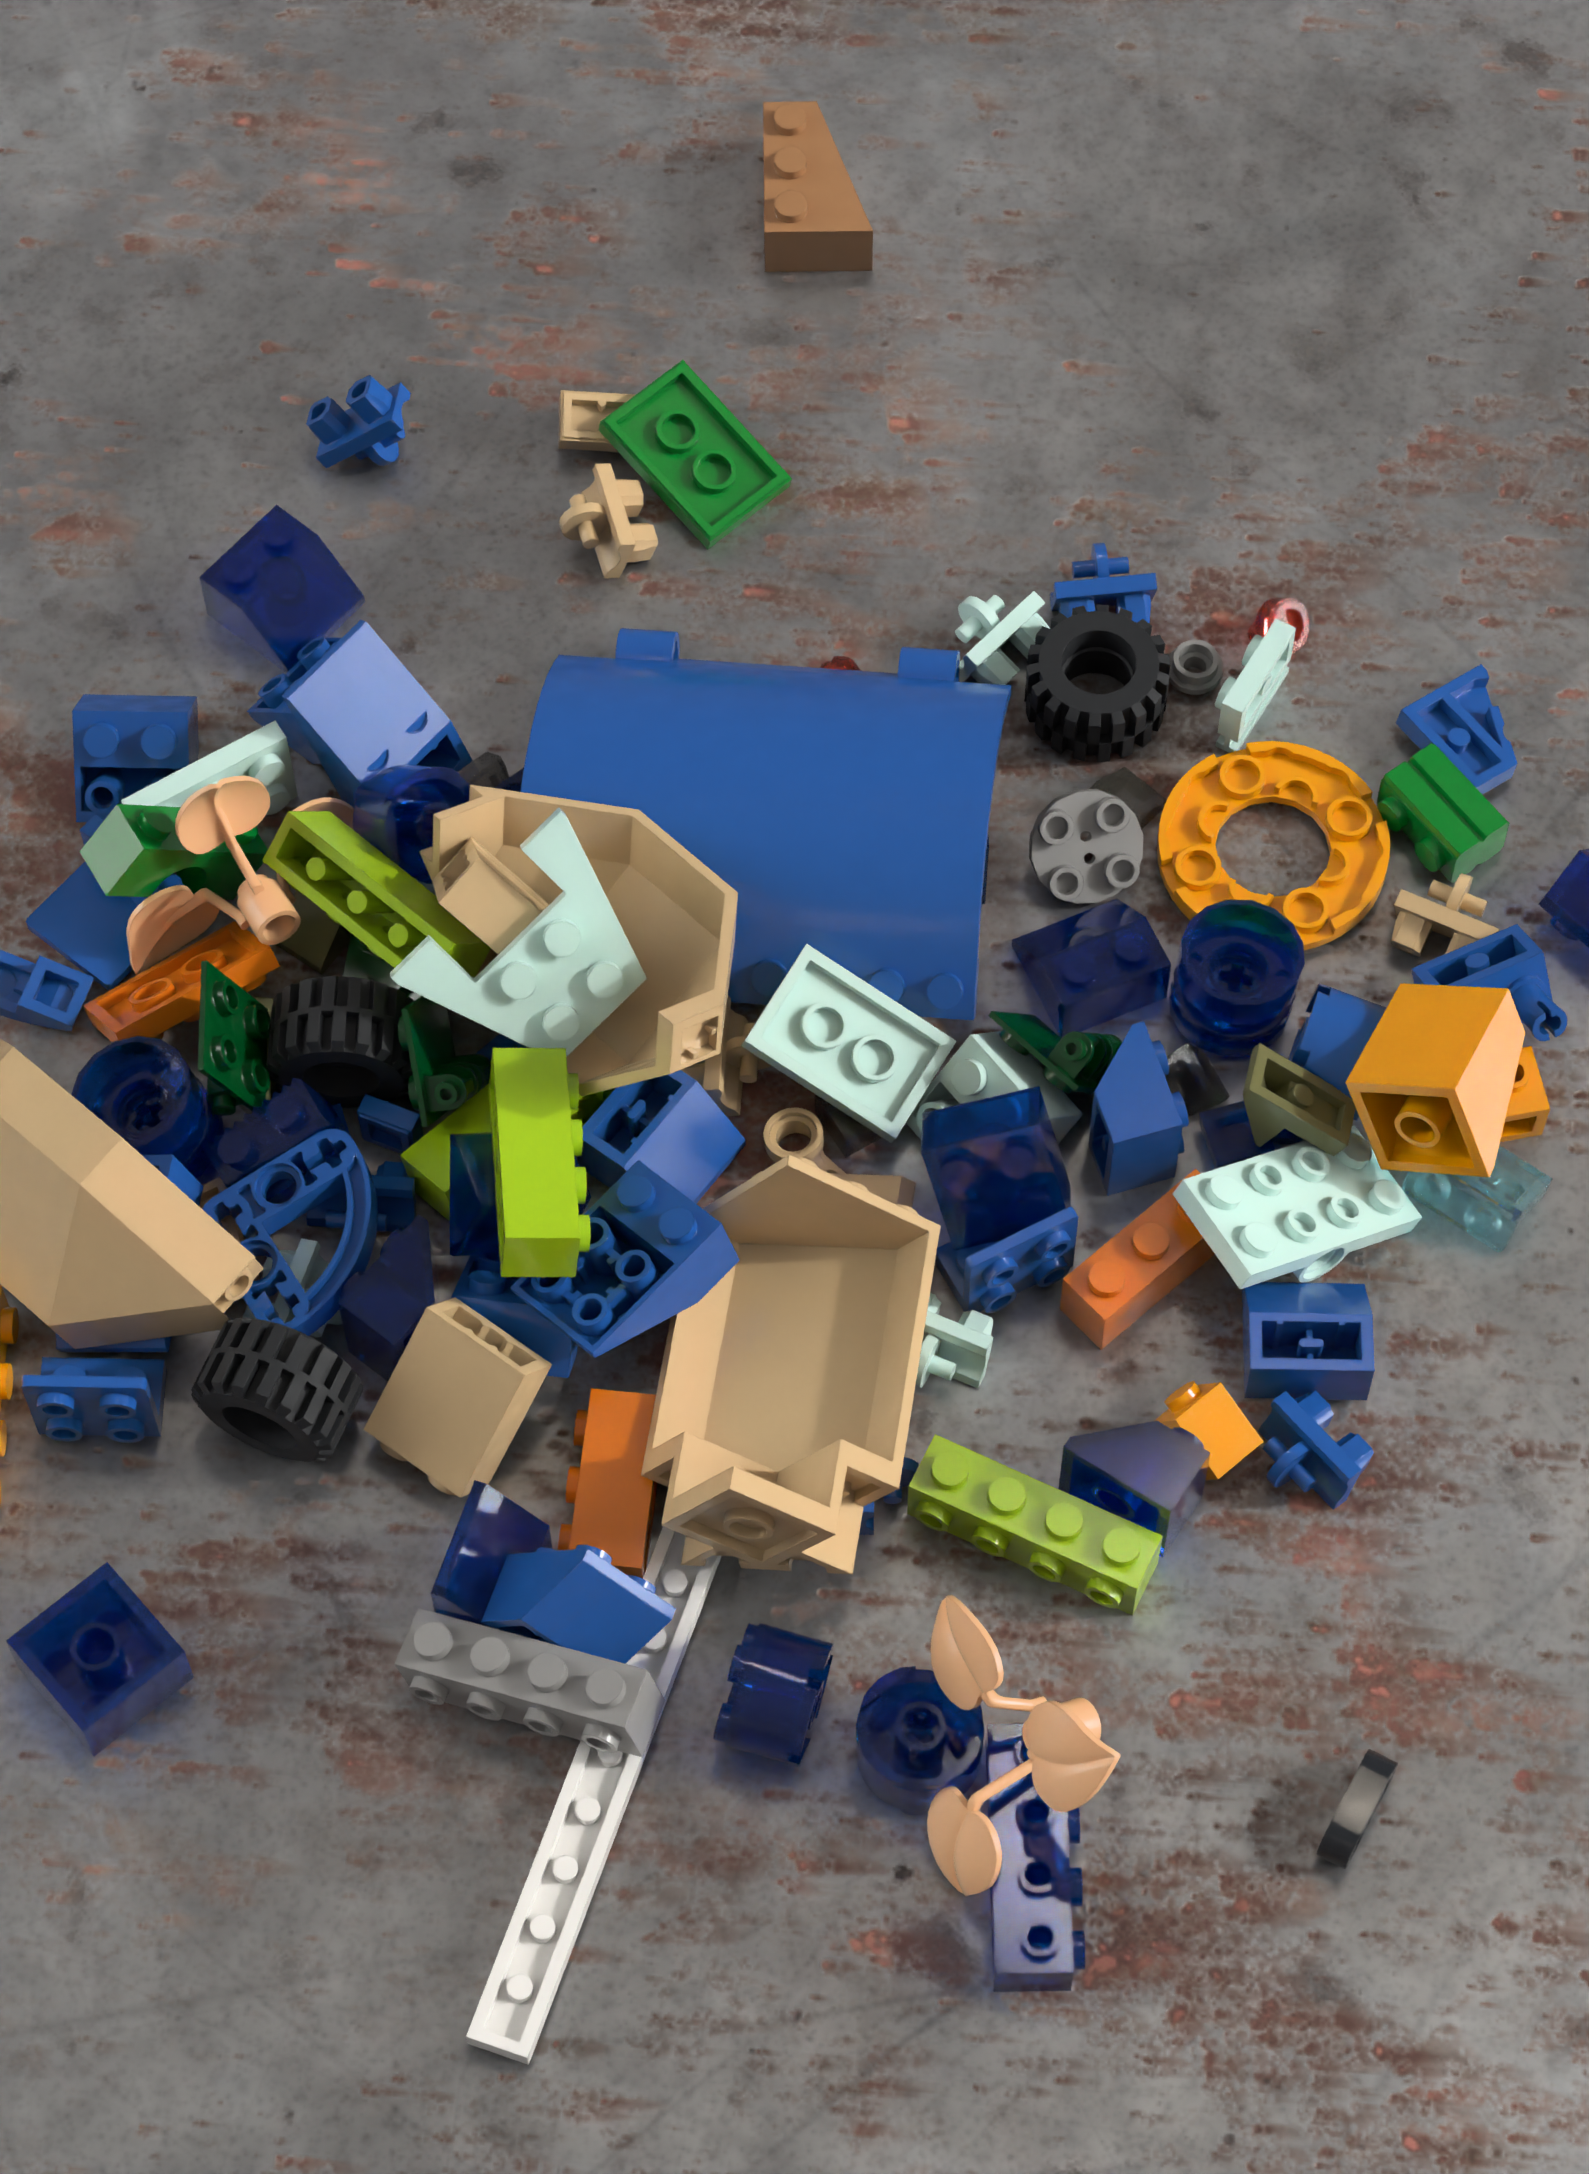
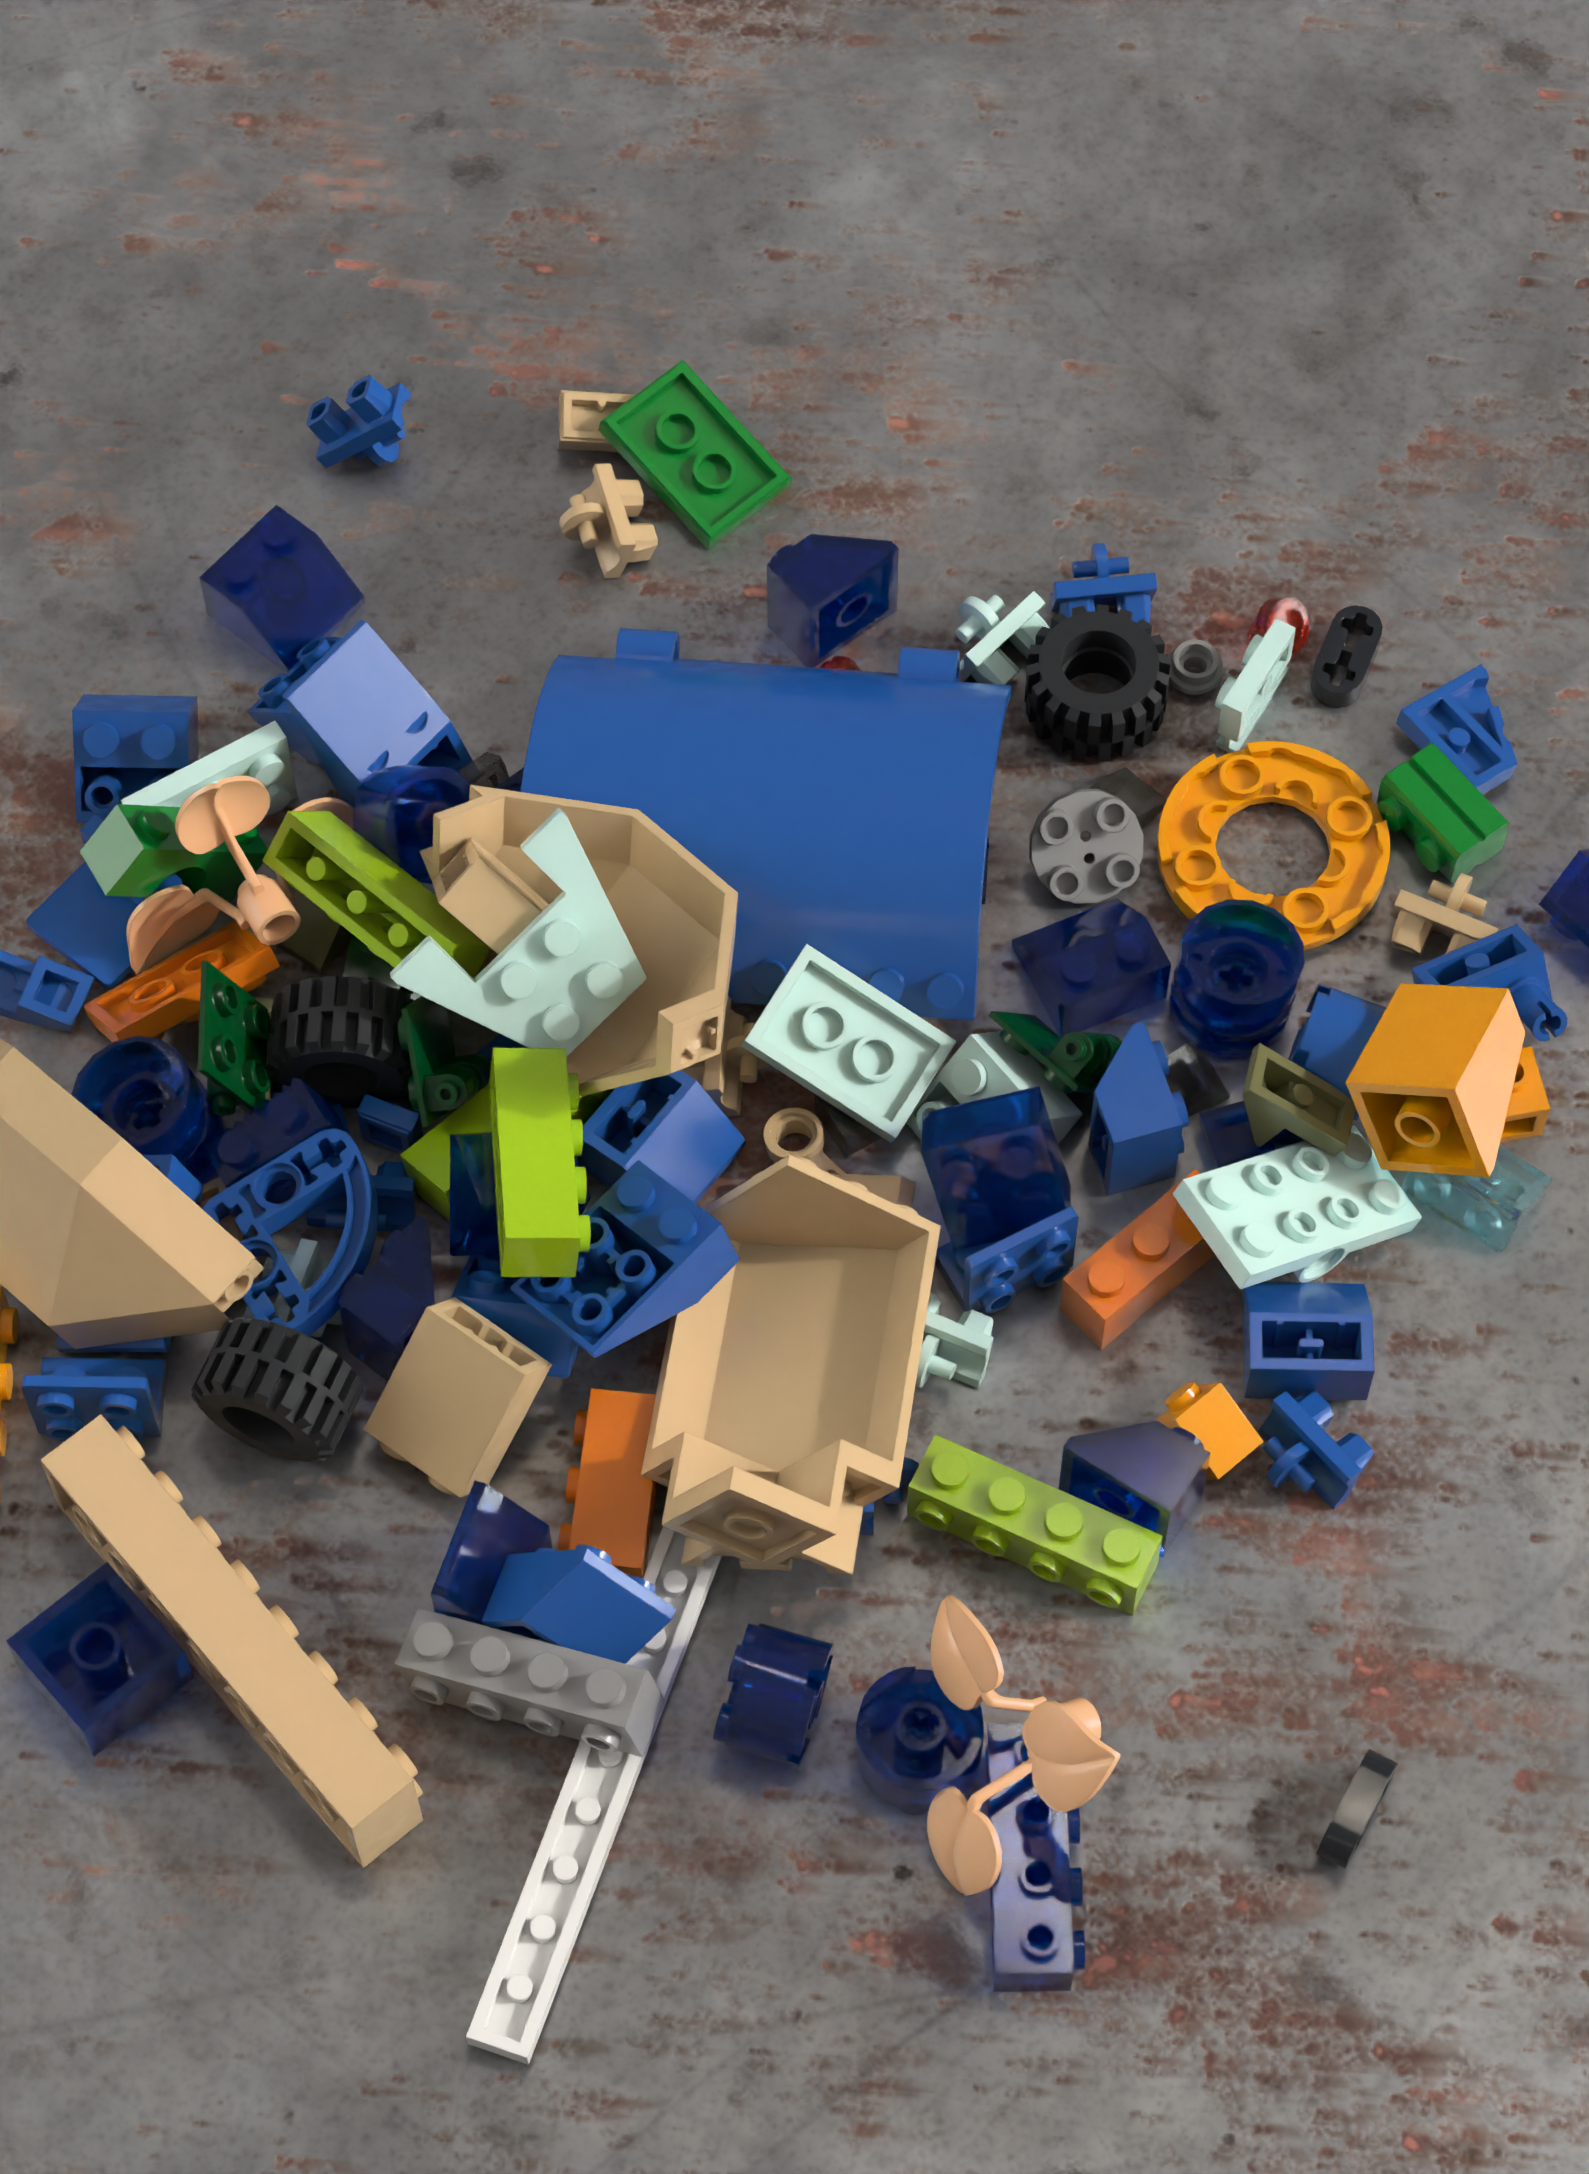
medium nougat wedge [763,101,873,272] -> none
none -> tan brick [40,1414,423,1868]
none -> clear blue slope [767,534,899,668]
none -> black beam [1311,605,1383,708]

